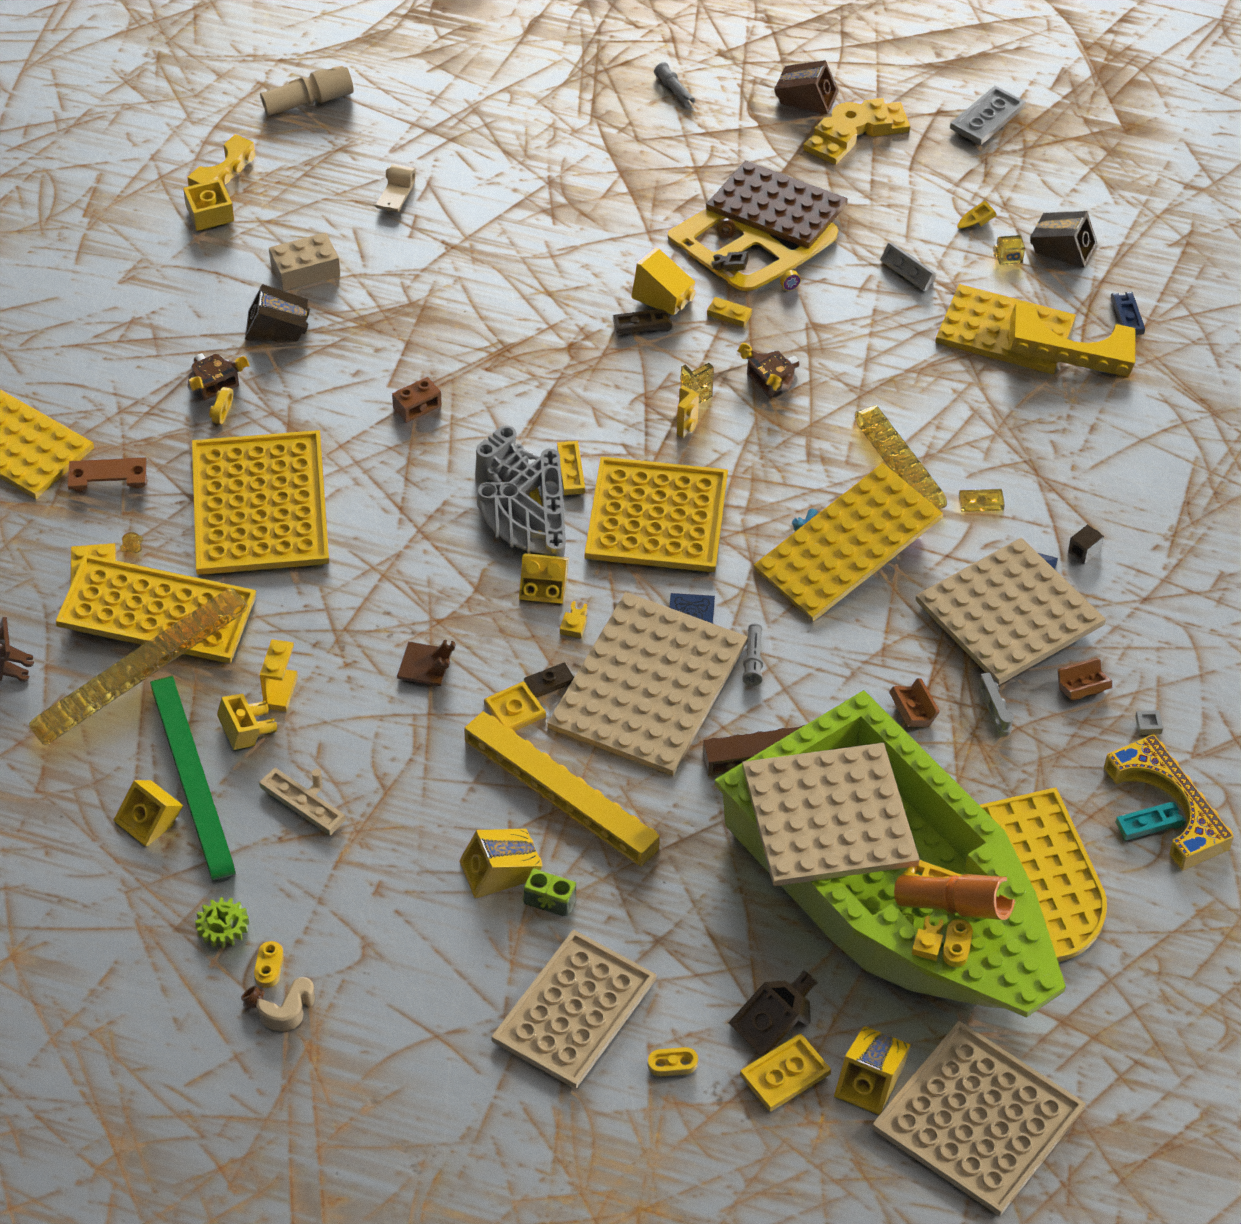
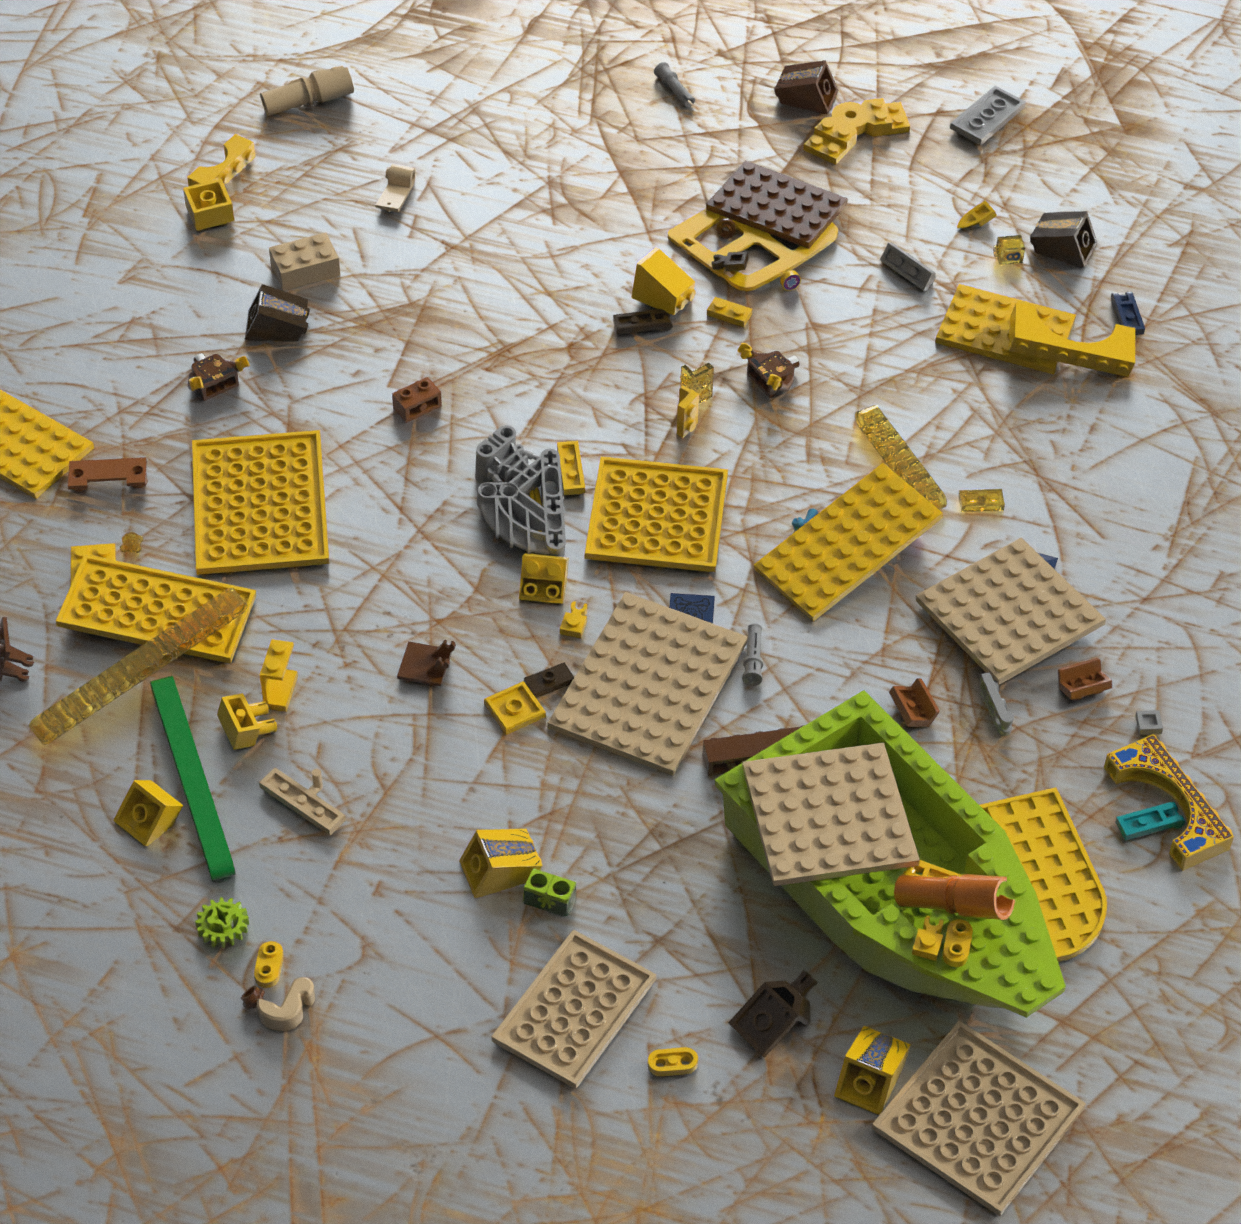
yellow plate [209,387,233,424] -> none
yellow brick [464,711,660,867] -> none
yellow plate [740,1033,831,1112] -> none
dark brown brick [1068,524,1104,564] -> none

